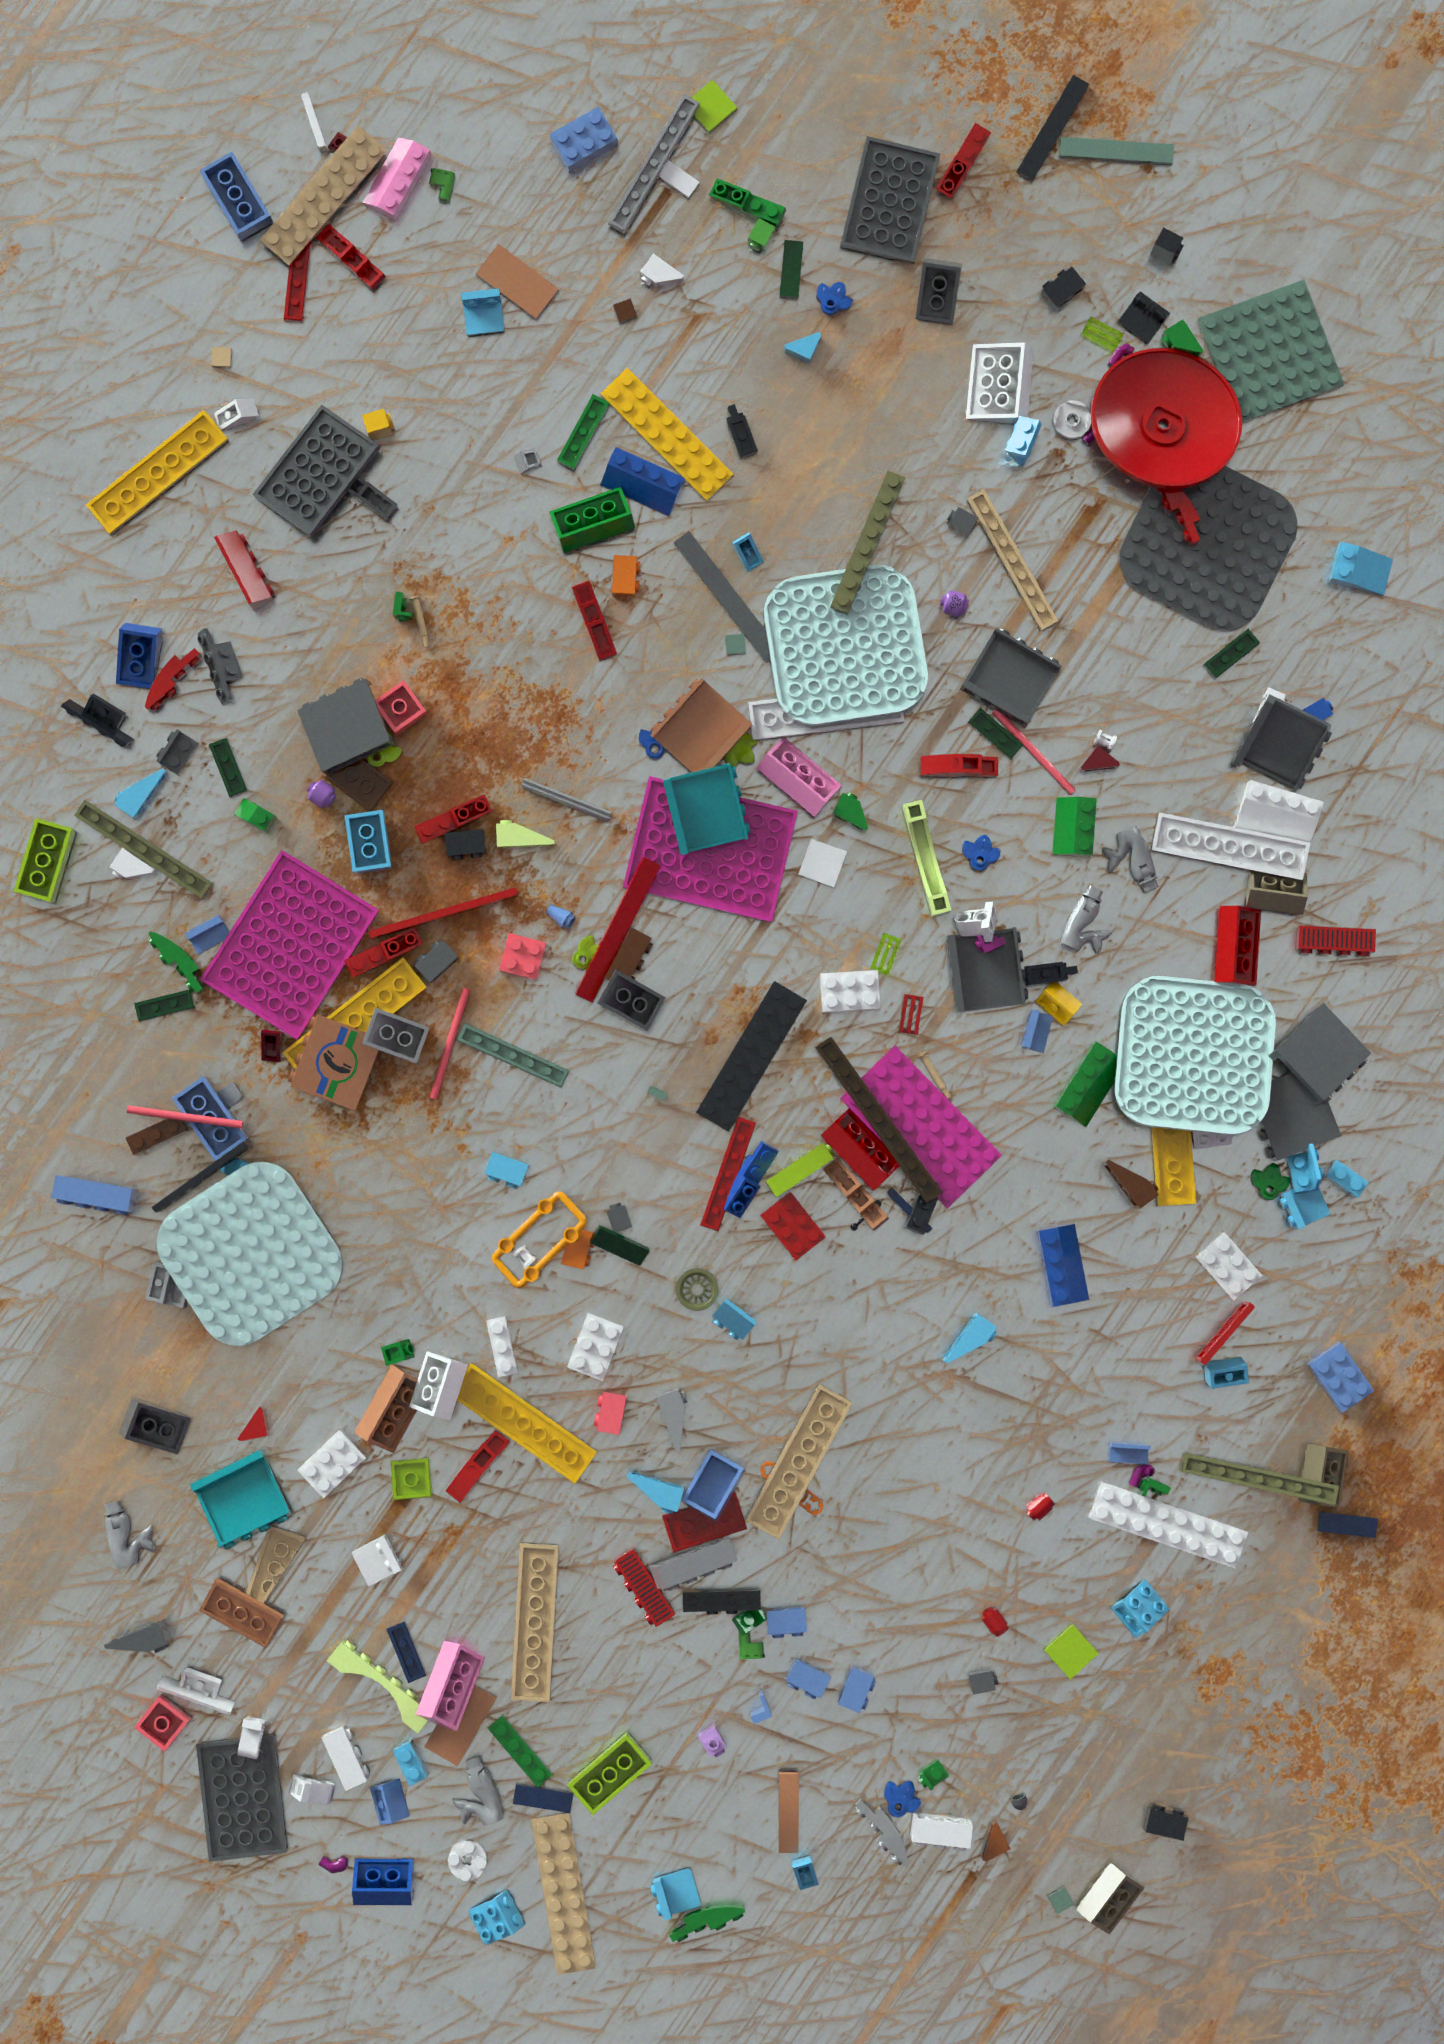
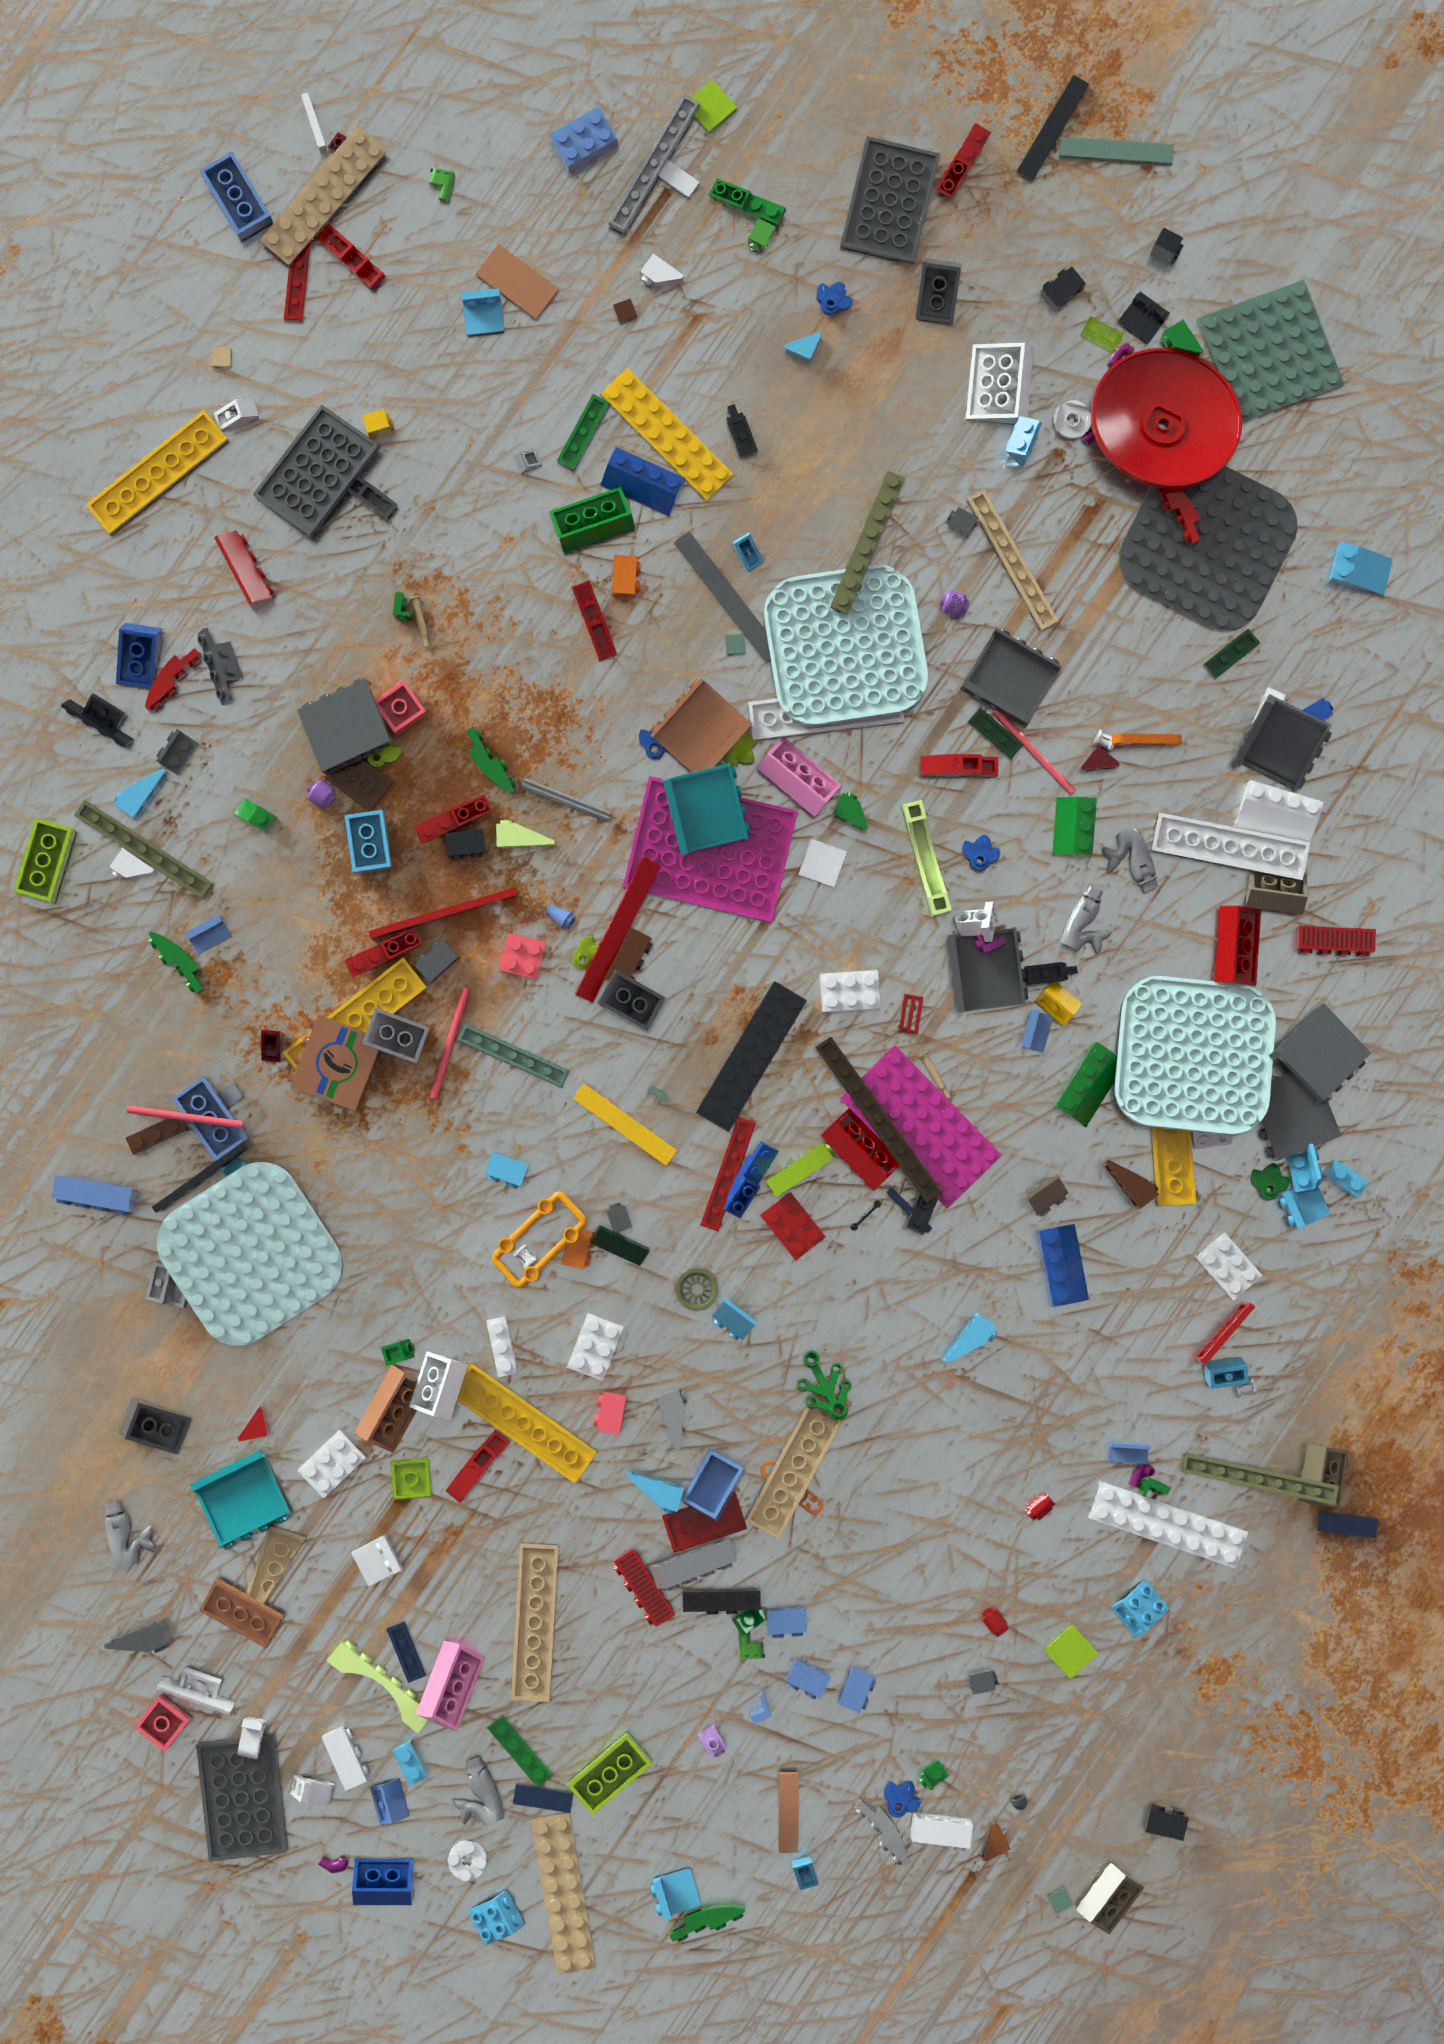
dark green tile [134,989,195,1022] -> none
dark pink plate [200,850,379,1040] -> none
dark green tile [209,738,248,798] -> none
bright pink slope [362,138,432,222] -> none
nougat tile [424,1685,497,1766] -> none
dark green tile [779,240,804,299] -> none
nougat slope [823,1157,889,1231] -> none
clear neon green tile [870,933,901,975] -> none
medium blue piece [1306,1342,1374,1413] -> none
none -> green slope [467,727,516,795]
none -> yellow tile [573,1084,677,1166]
none -> green plant [797,1351,852,1421]
none -> dark tan slope [1023,1174,1069,1216]
none -> orange beam [1111,733,1182,746]
none -> white bush [1234,1377,1257,1398]

